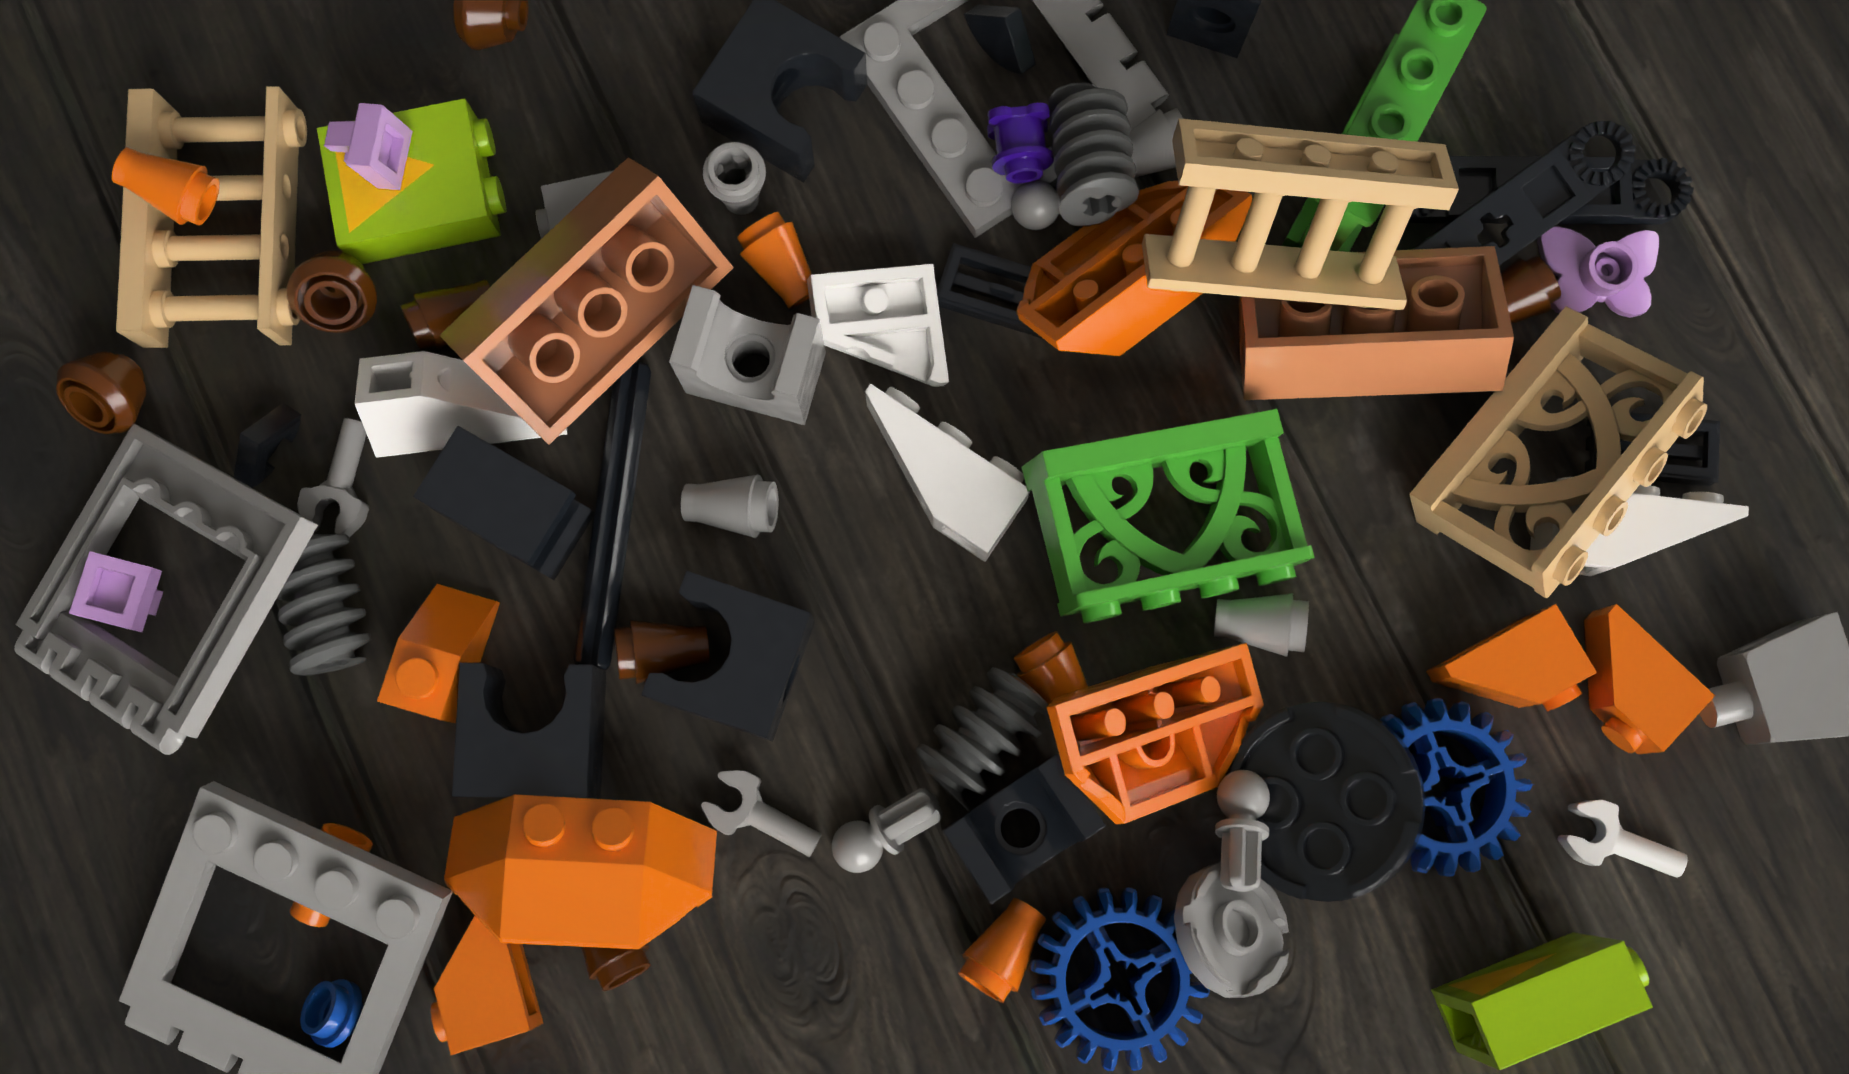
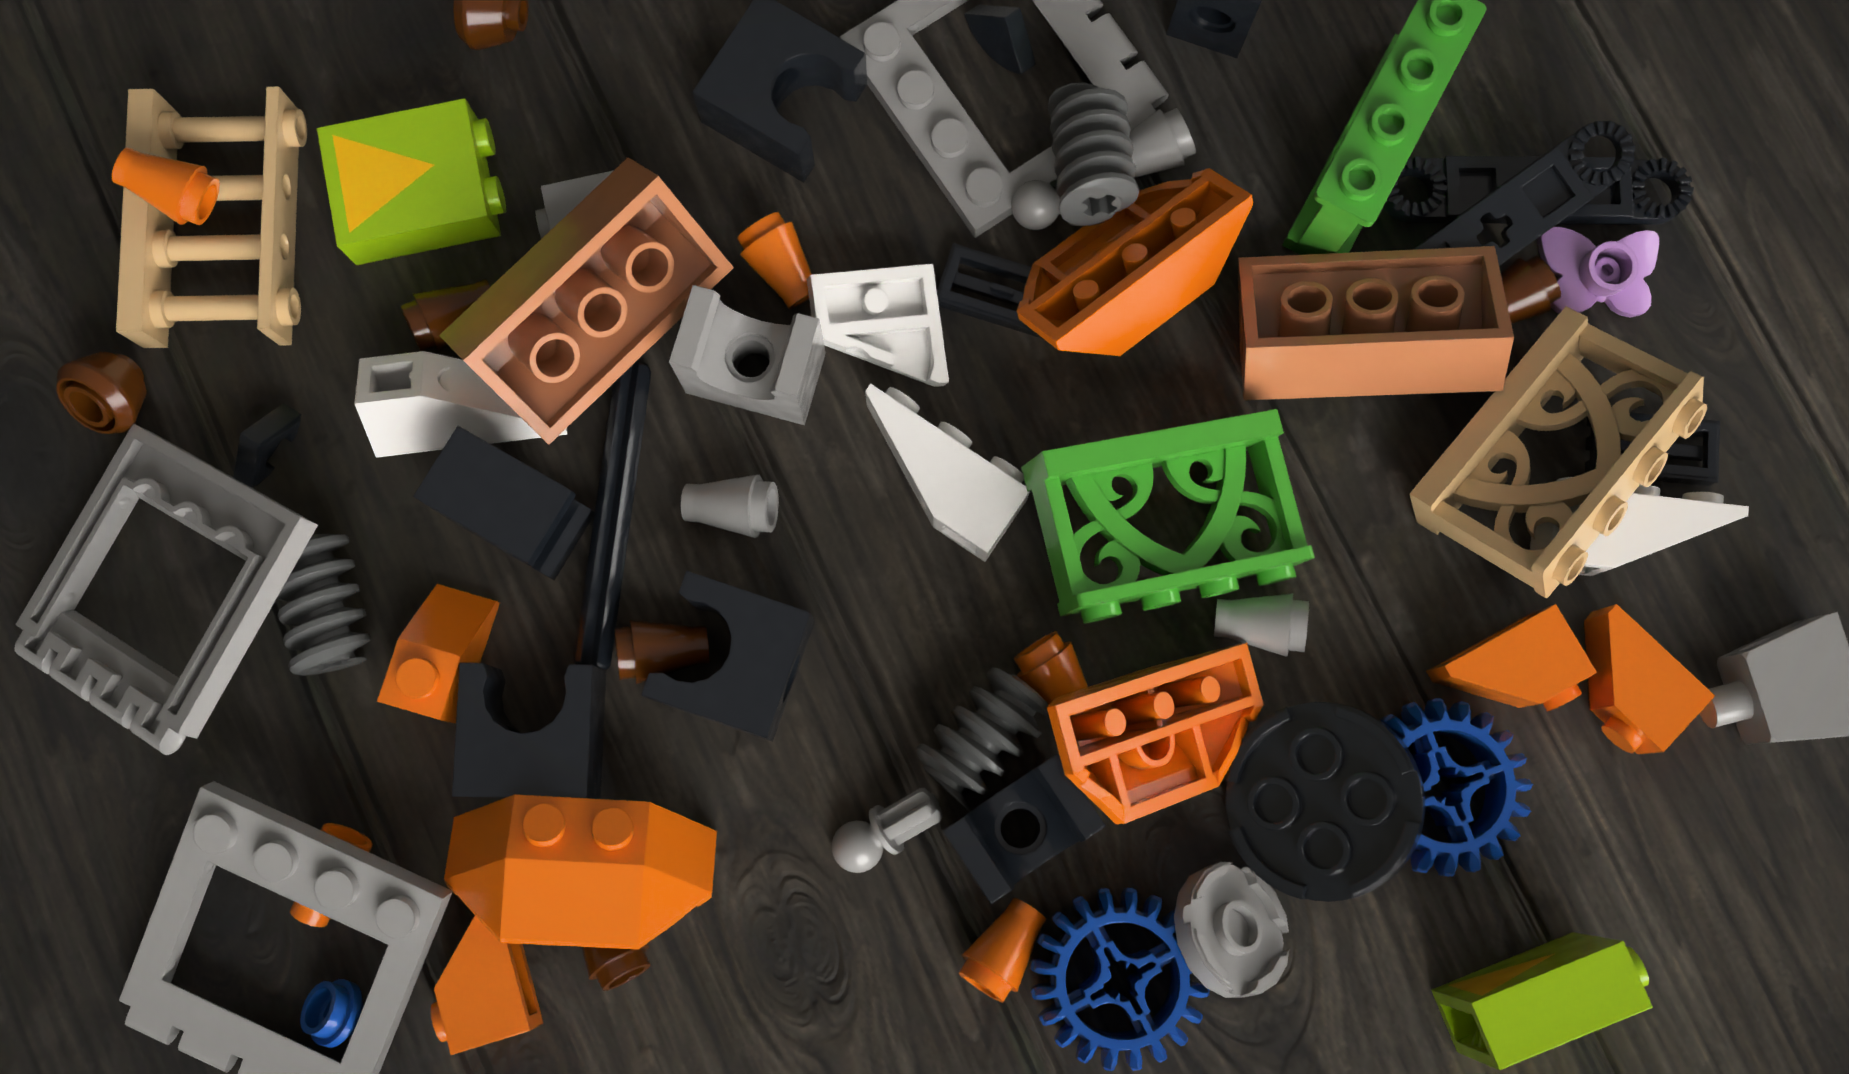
lavender tile [69,551,163,632] -> none
reddish brown cone [287,251,377,333] -> none
light grey bar [297,418,369,537] -> none
lavender tile [324,103,413,190] -> none
light grey bar [701,770,822,857] -> none
light grey cone [703,142,766,215] -> none
dark purple brick [987,103,1054,183] -> none
tan fence [1142,118,1459,310] -> none
light grey axle [1215,770,1270,892] -> none
white bar [1557,800,1688,878] -> none

